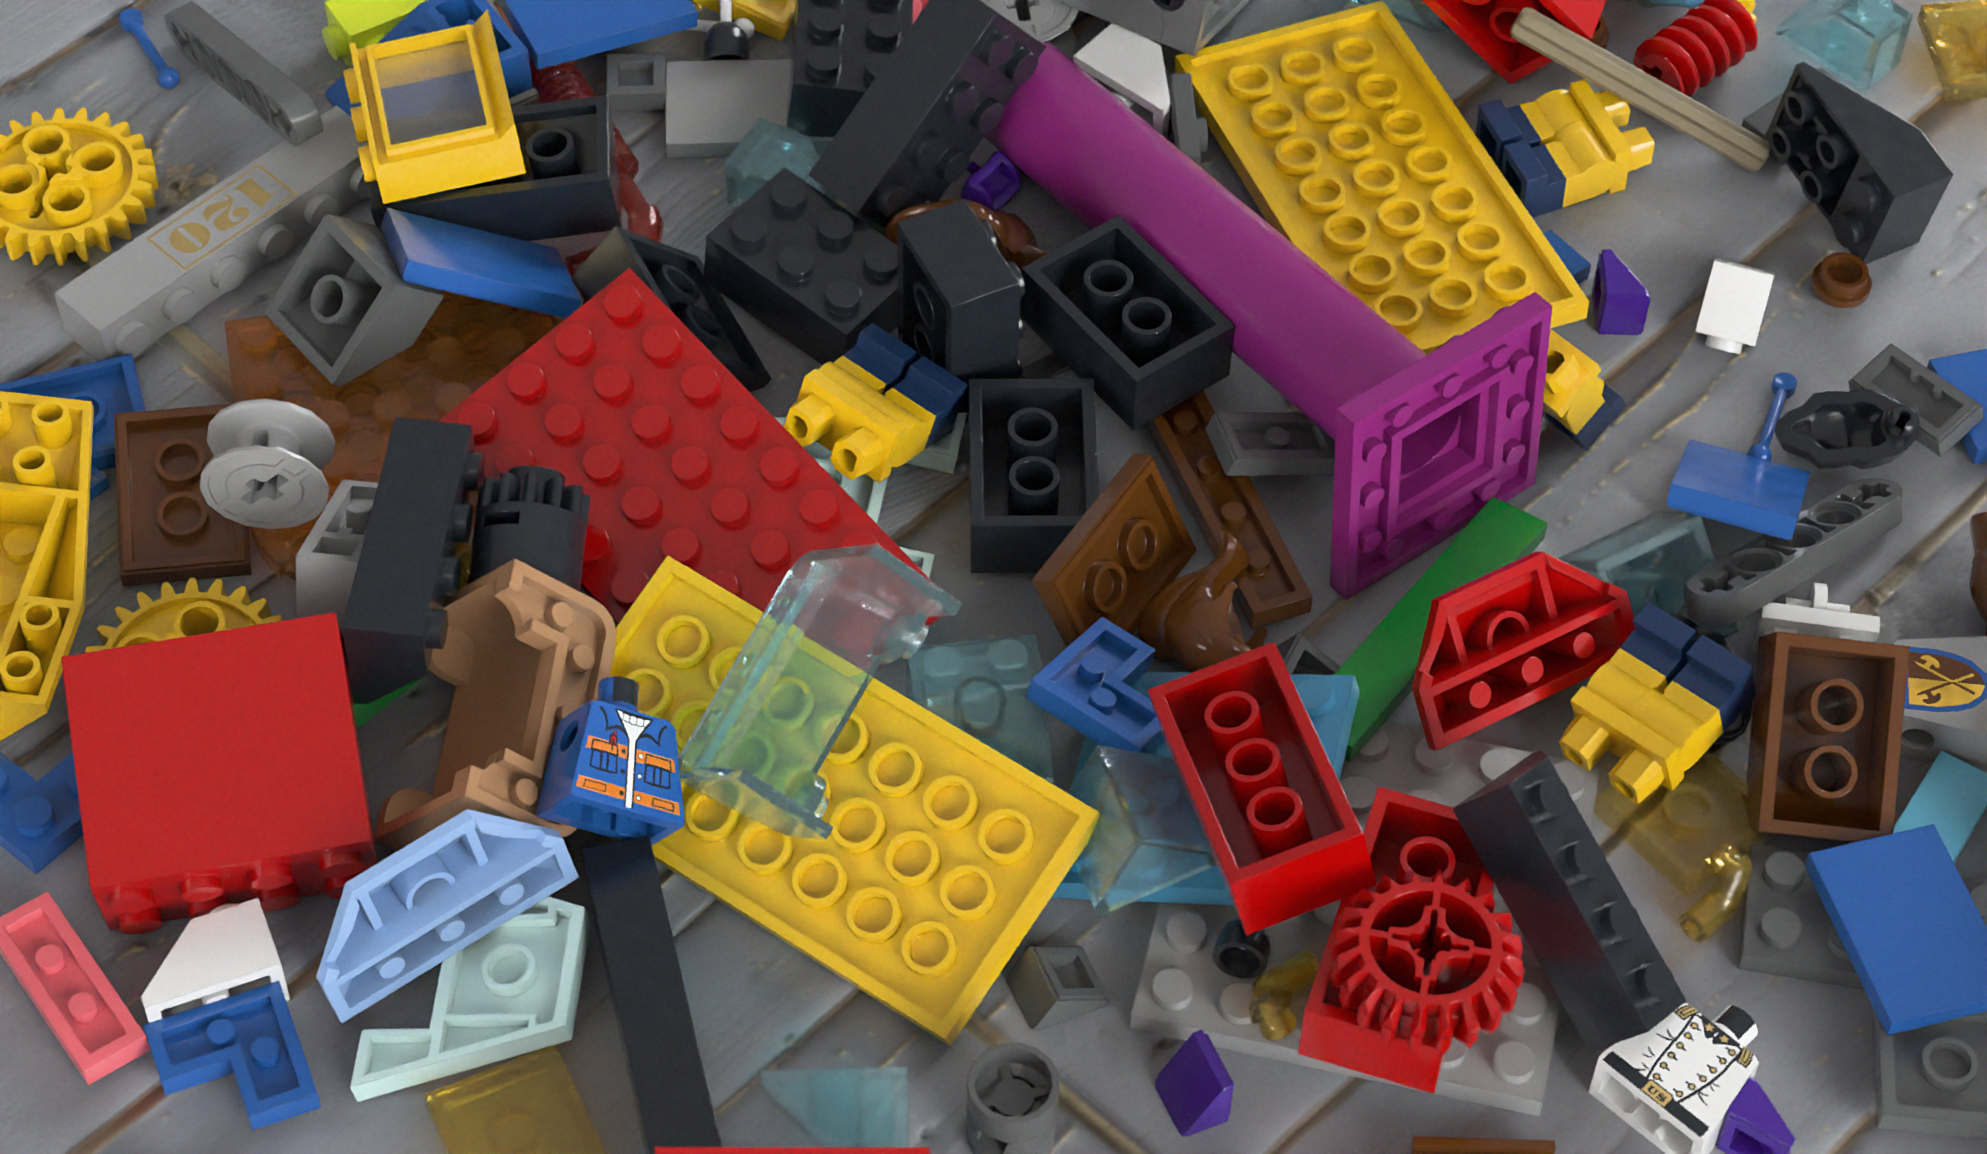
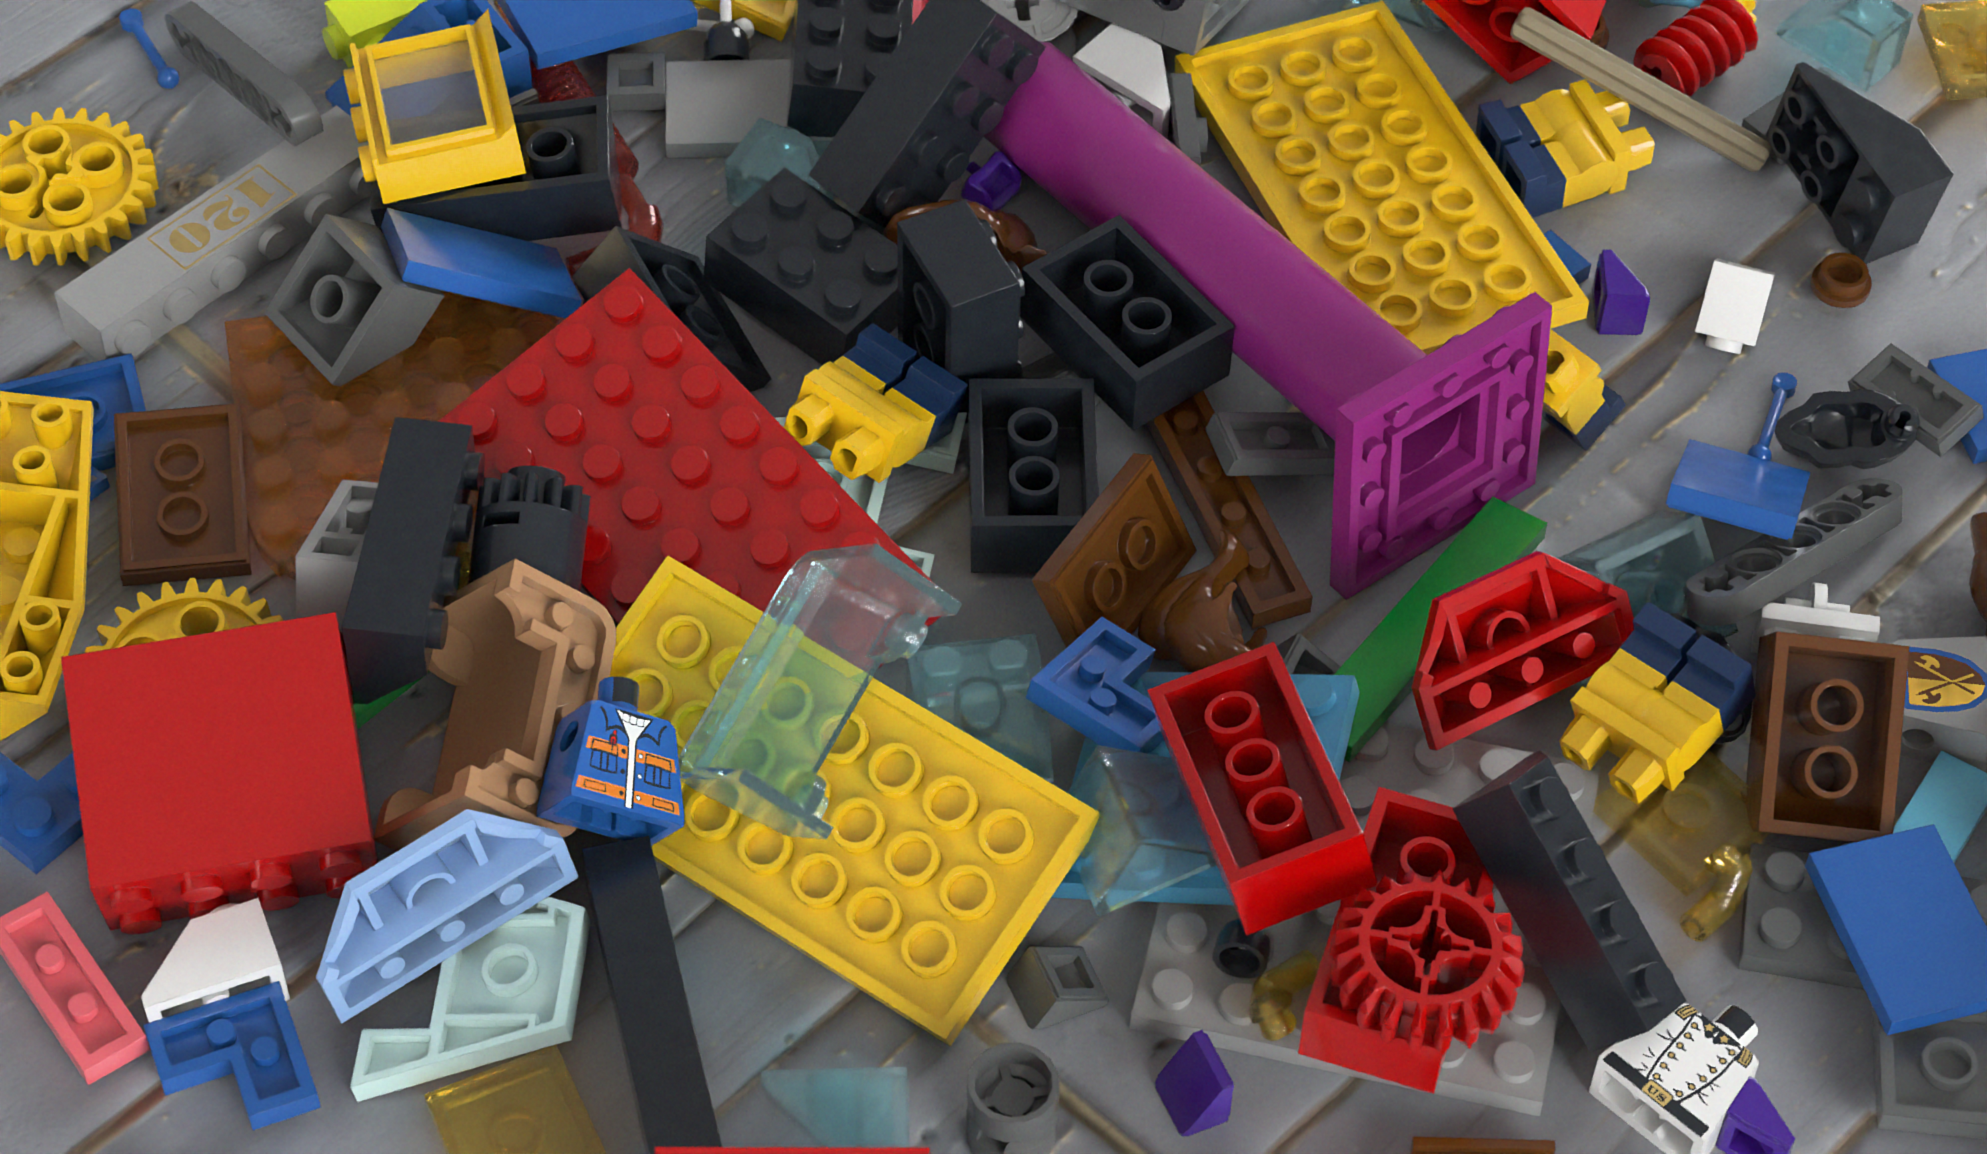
light grey piece [200,399,335,529] -> none

